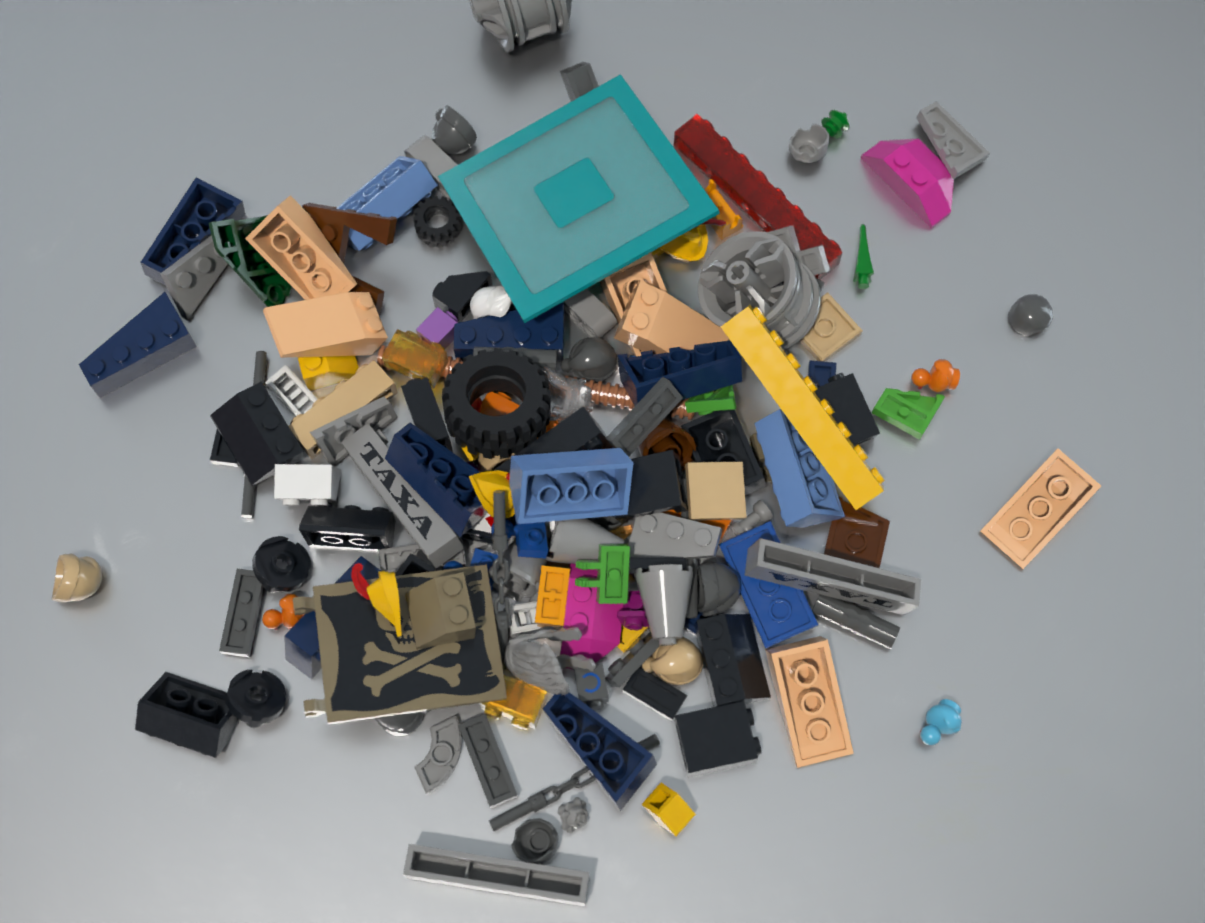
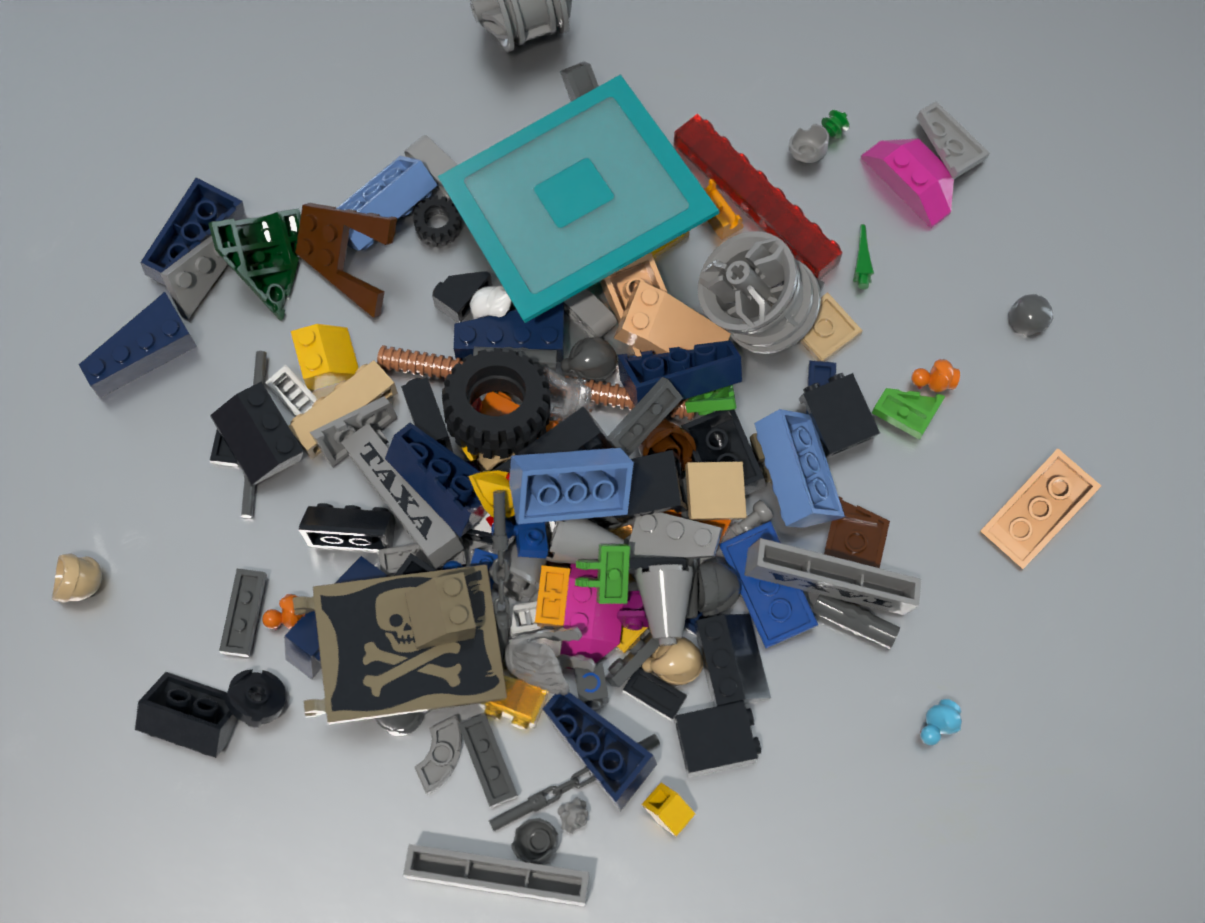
light nougat slope [245,195,357,300] -> none
black plate [252,536,311,593] -> none
light nougat slope [263,292,388,358] -> none
white slope [274,464,341,506] -> none
yellow piece [351,563,402,637] -> none
clear yellow brick [382,329,449,389] -> none
medium lavender brick [416,307,458,356] -> none
dark grey piece [431,105,477,155] -> none
yellow piece [659,219,726,262] -> none
yellow brick [721,305,885,510] -> none
light nougat slope [765,636,854,768] -> none
light grey tile [767,225,830,275] -> none

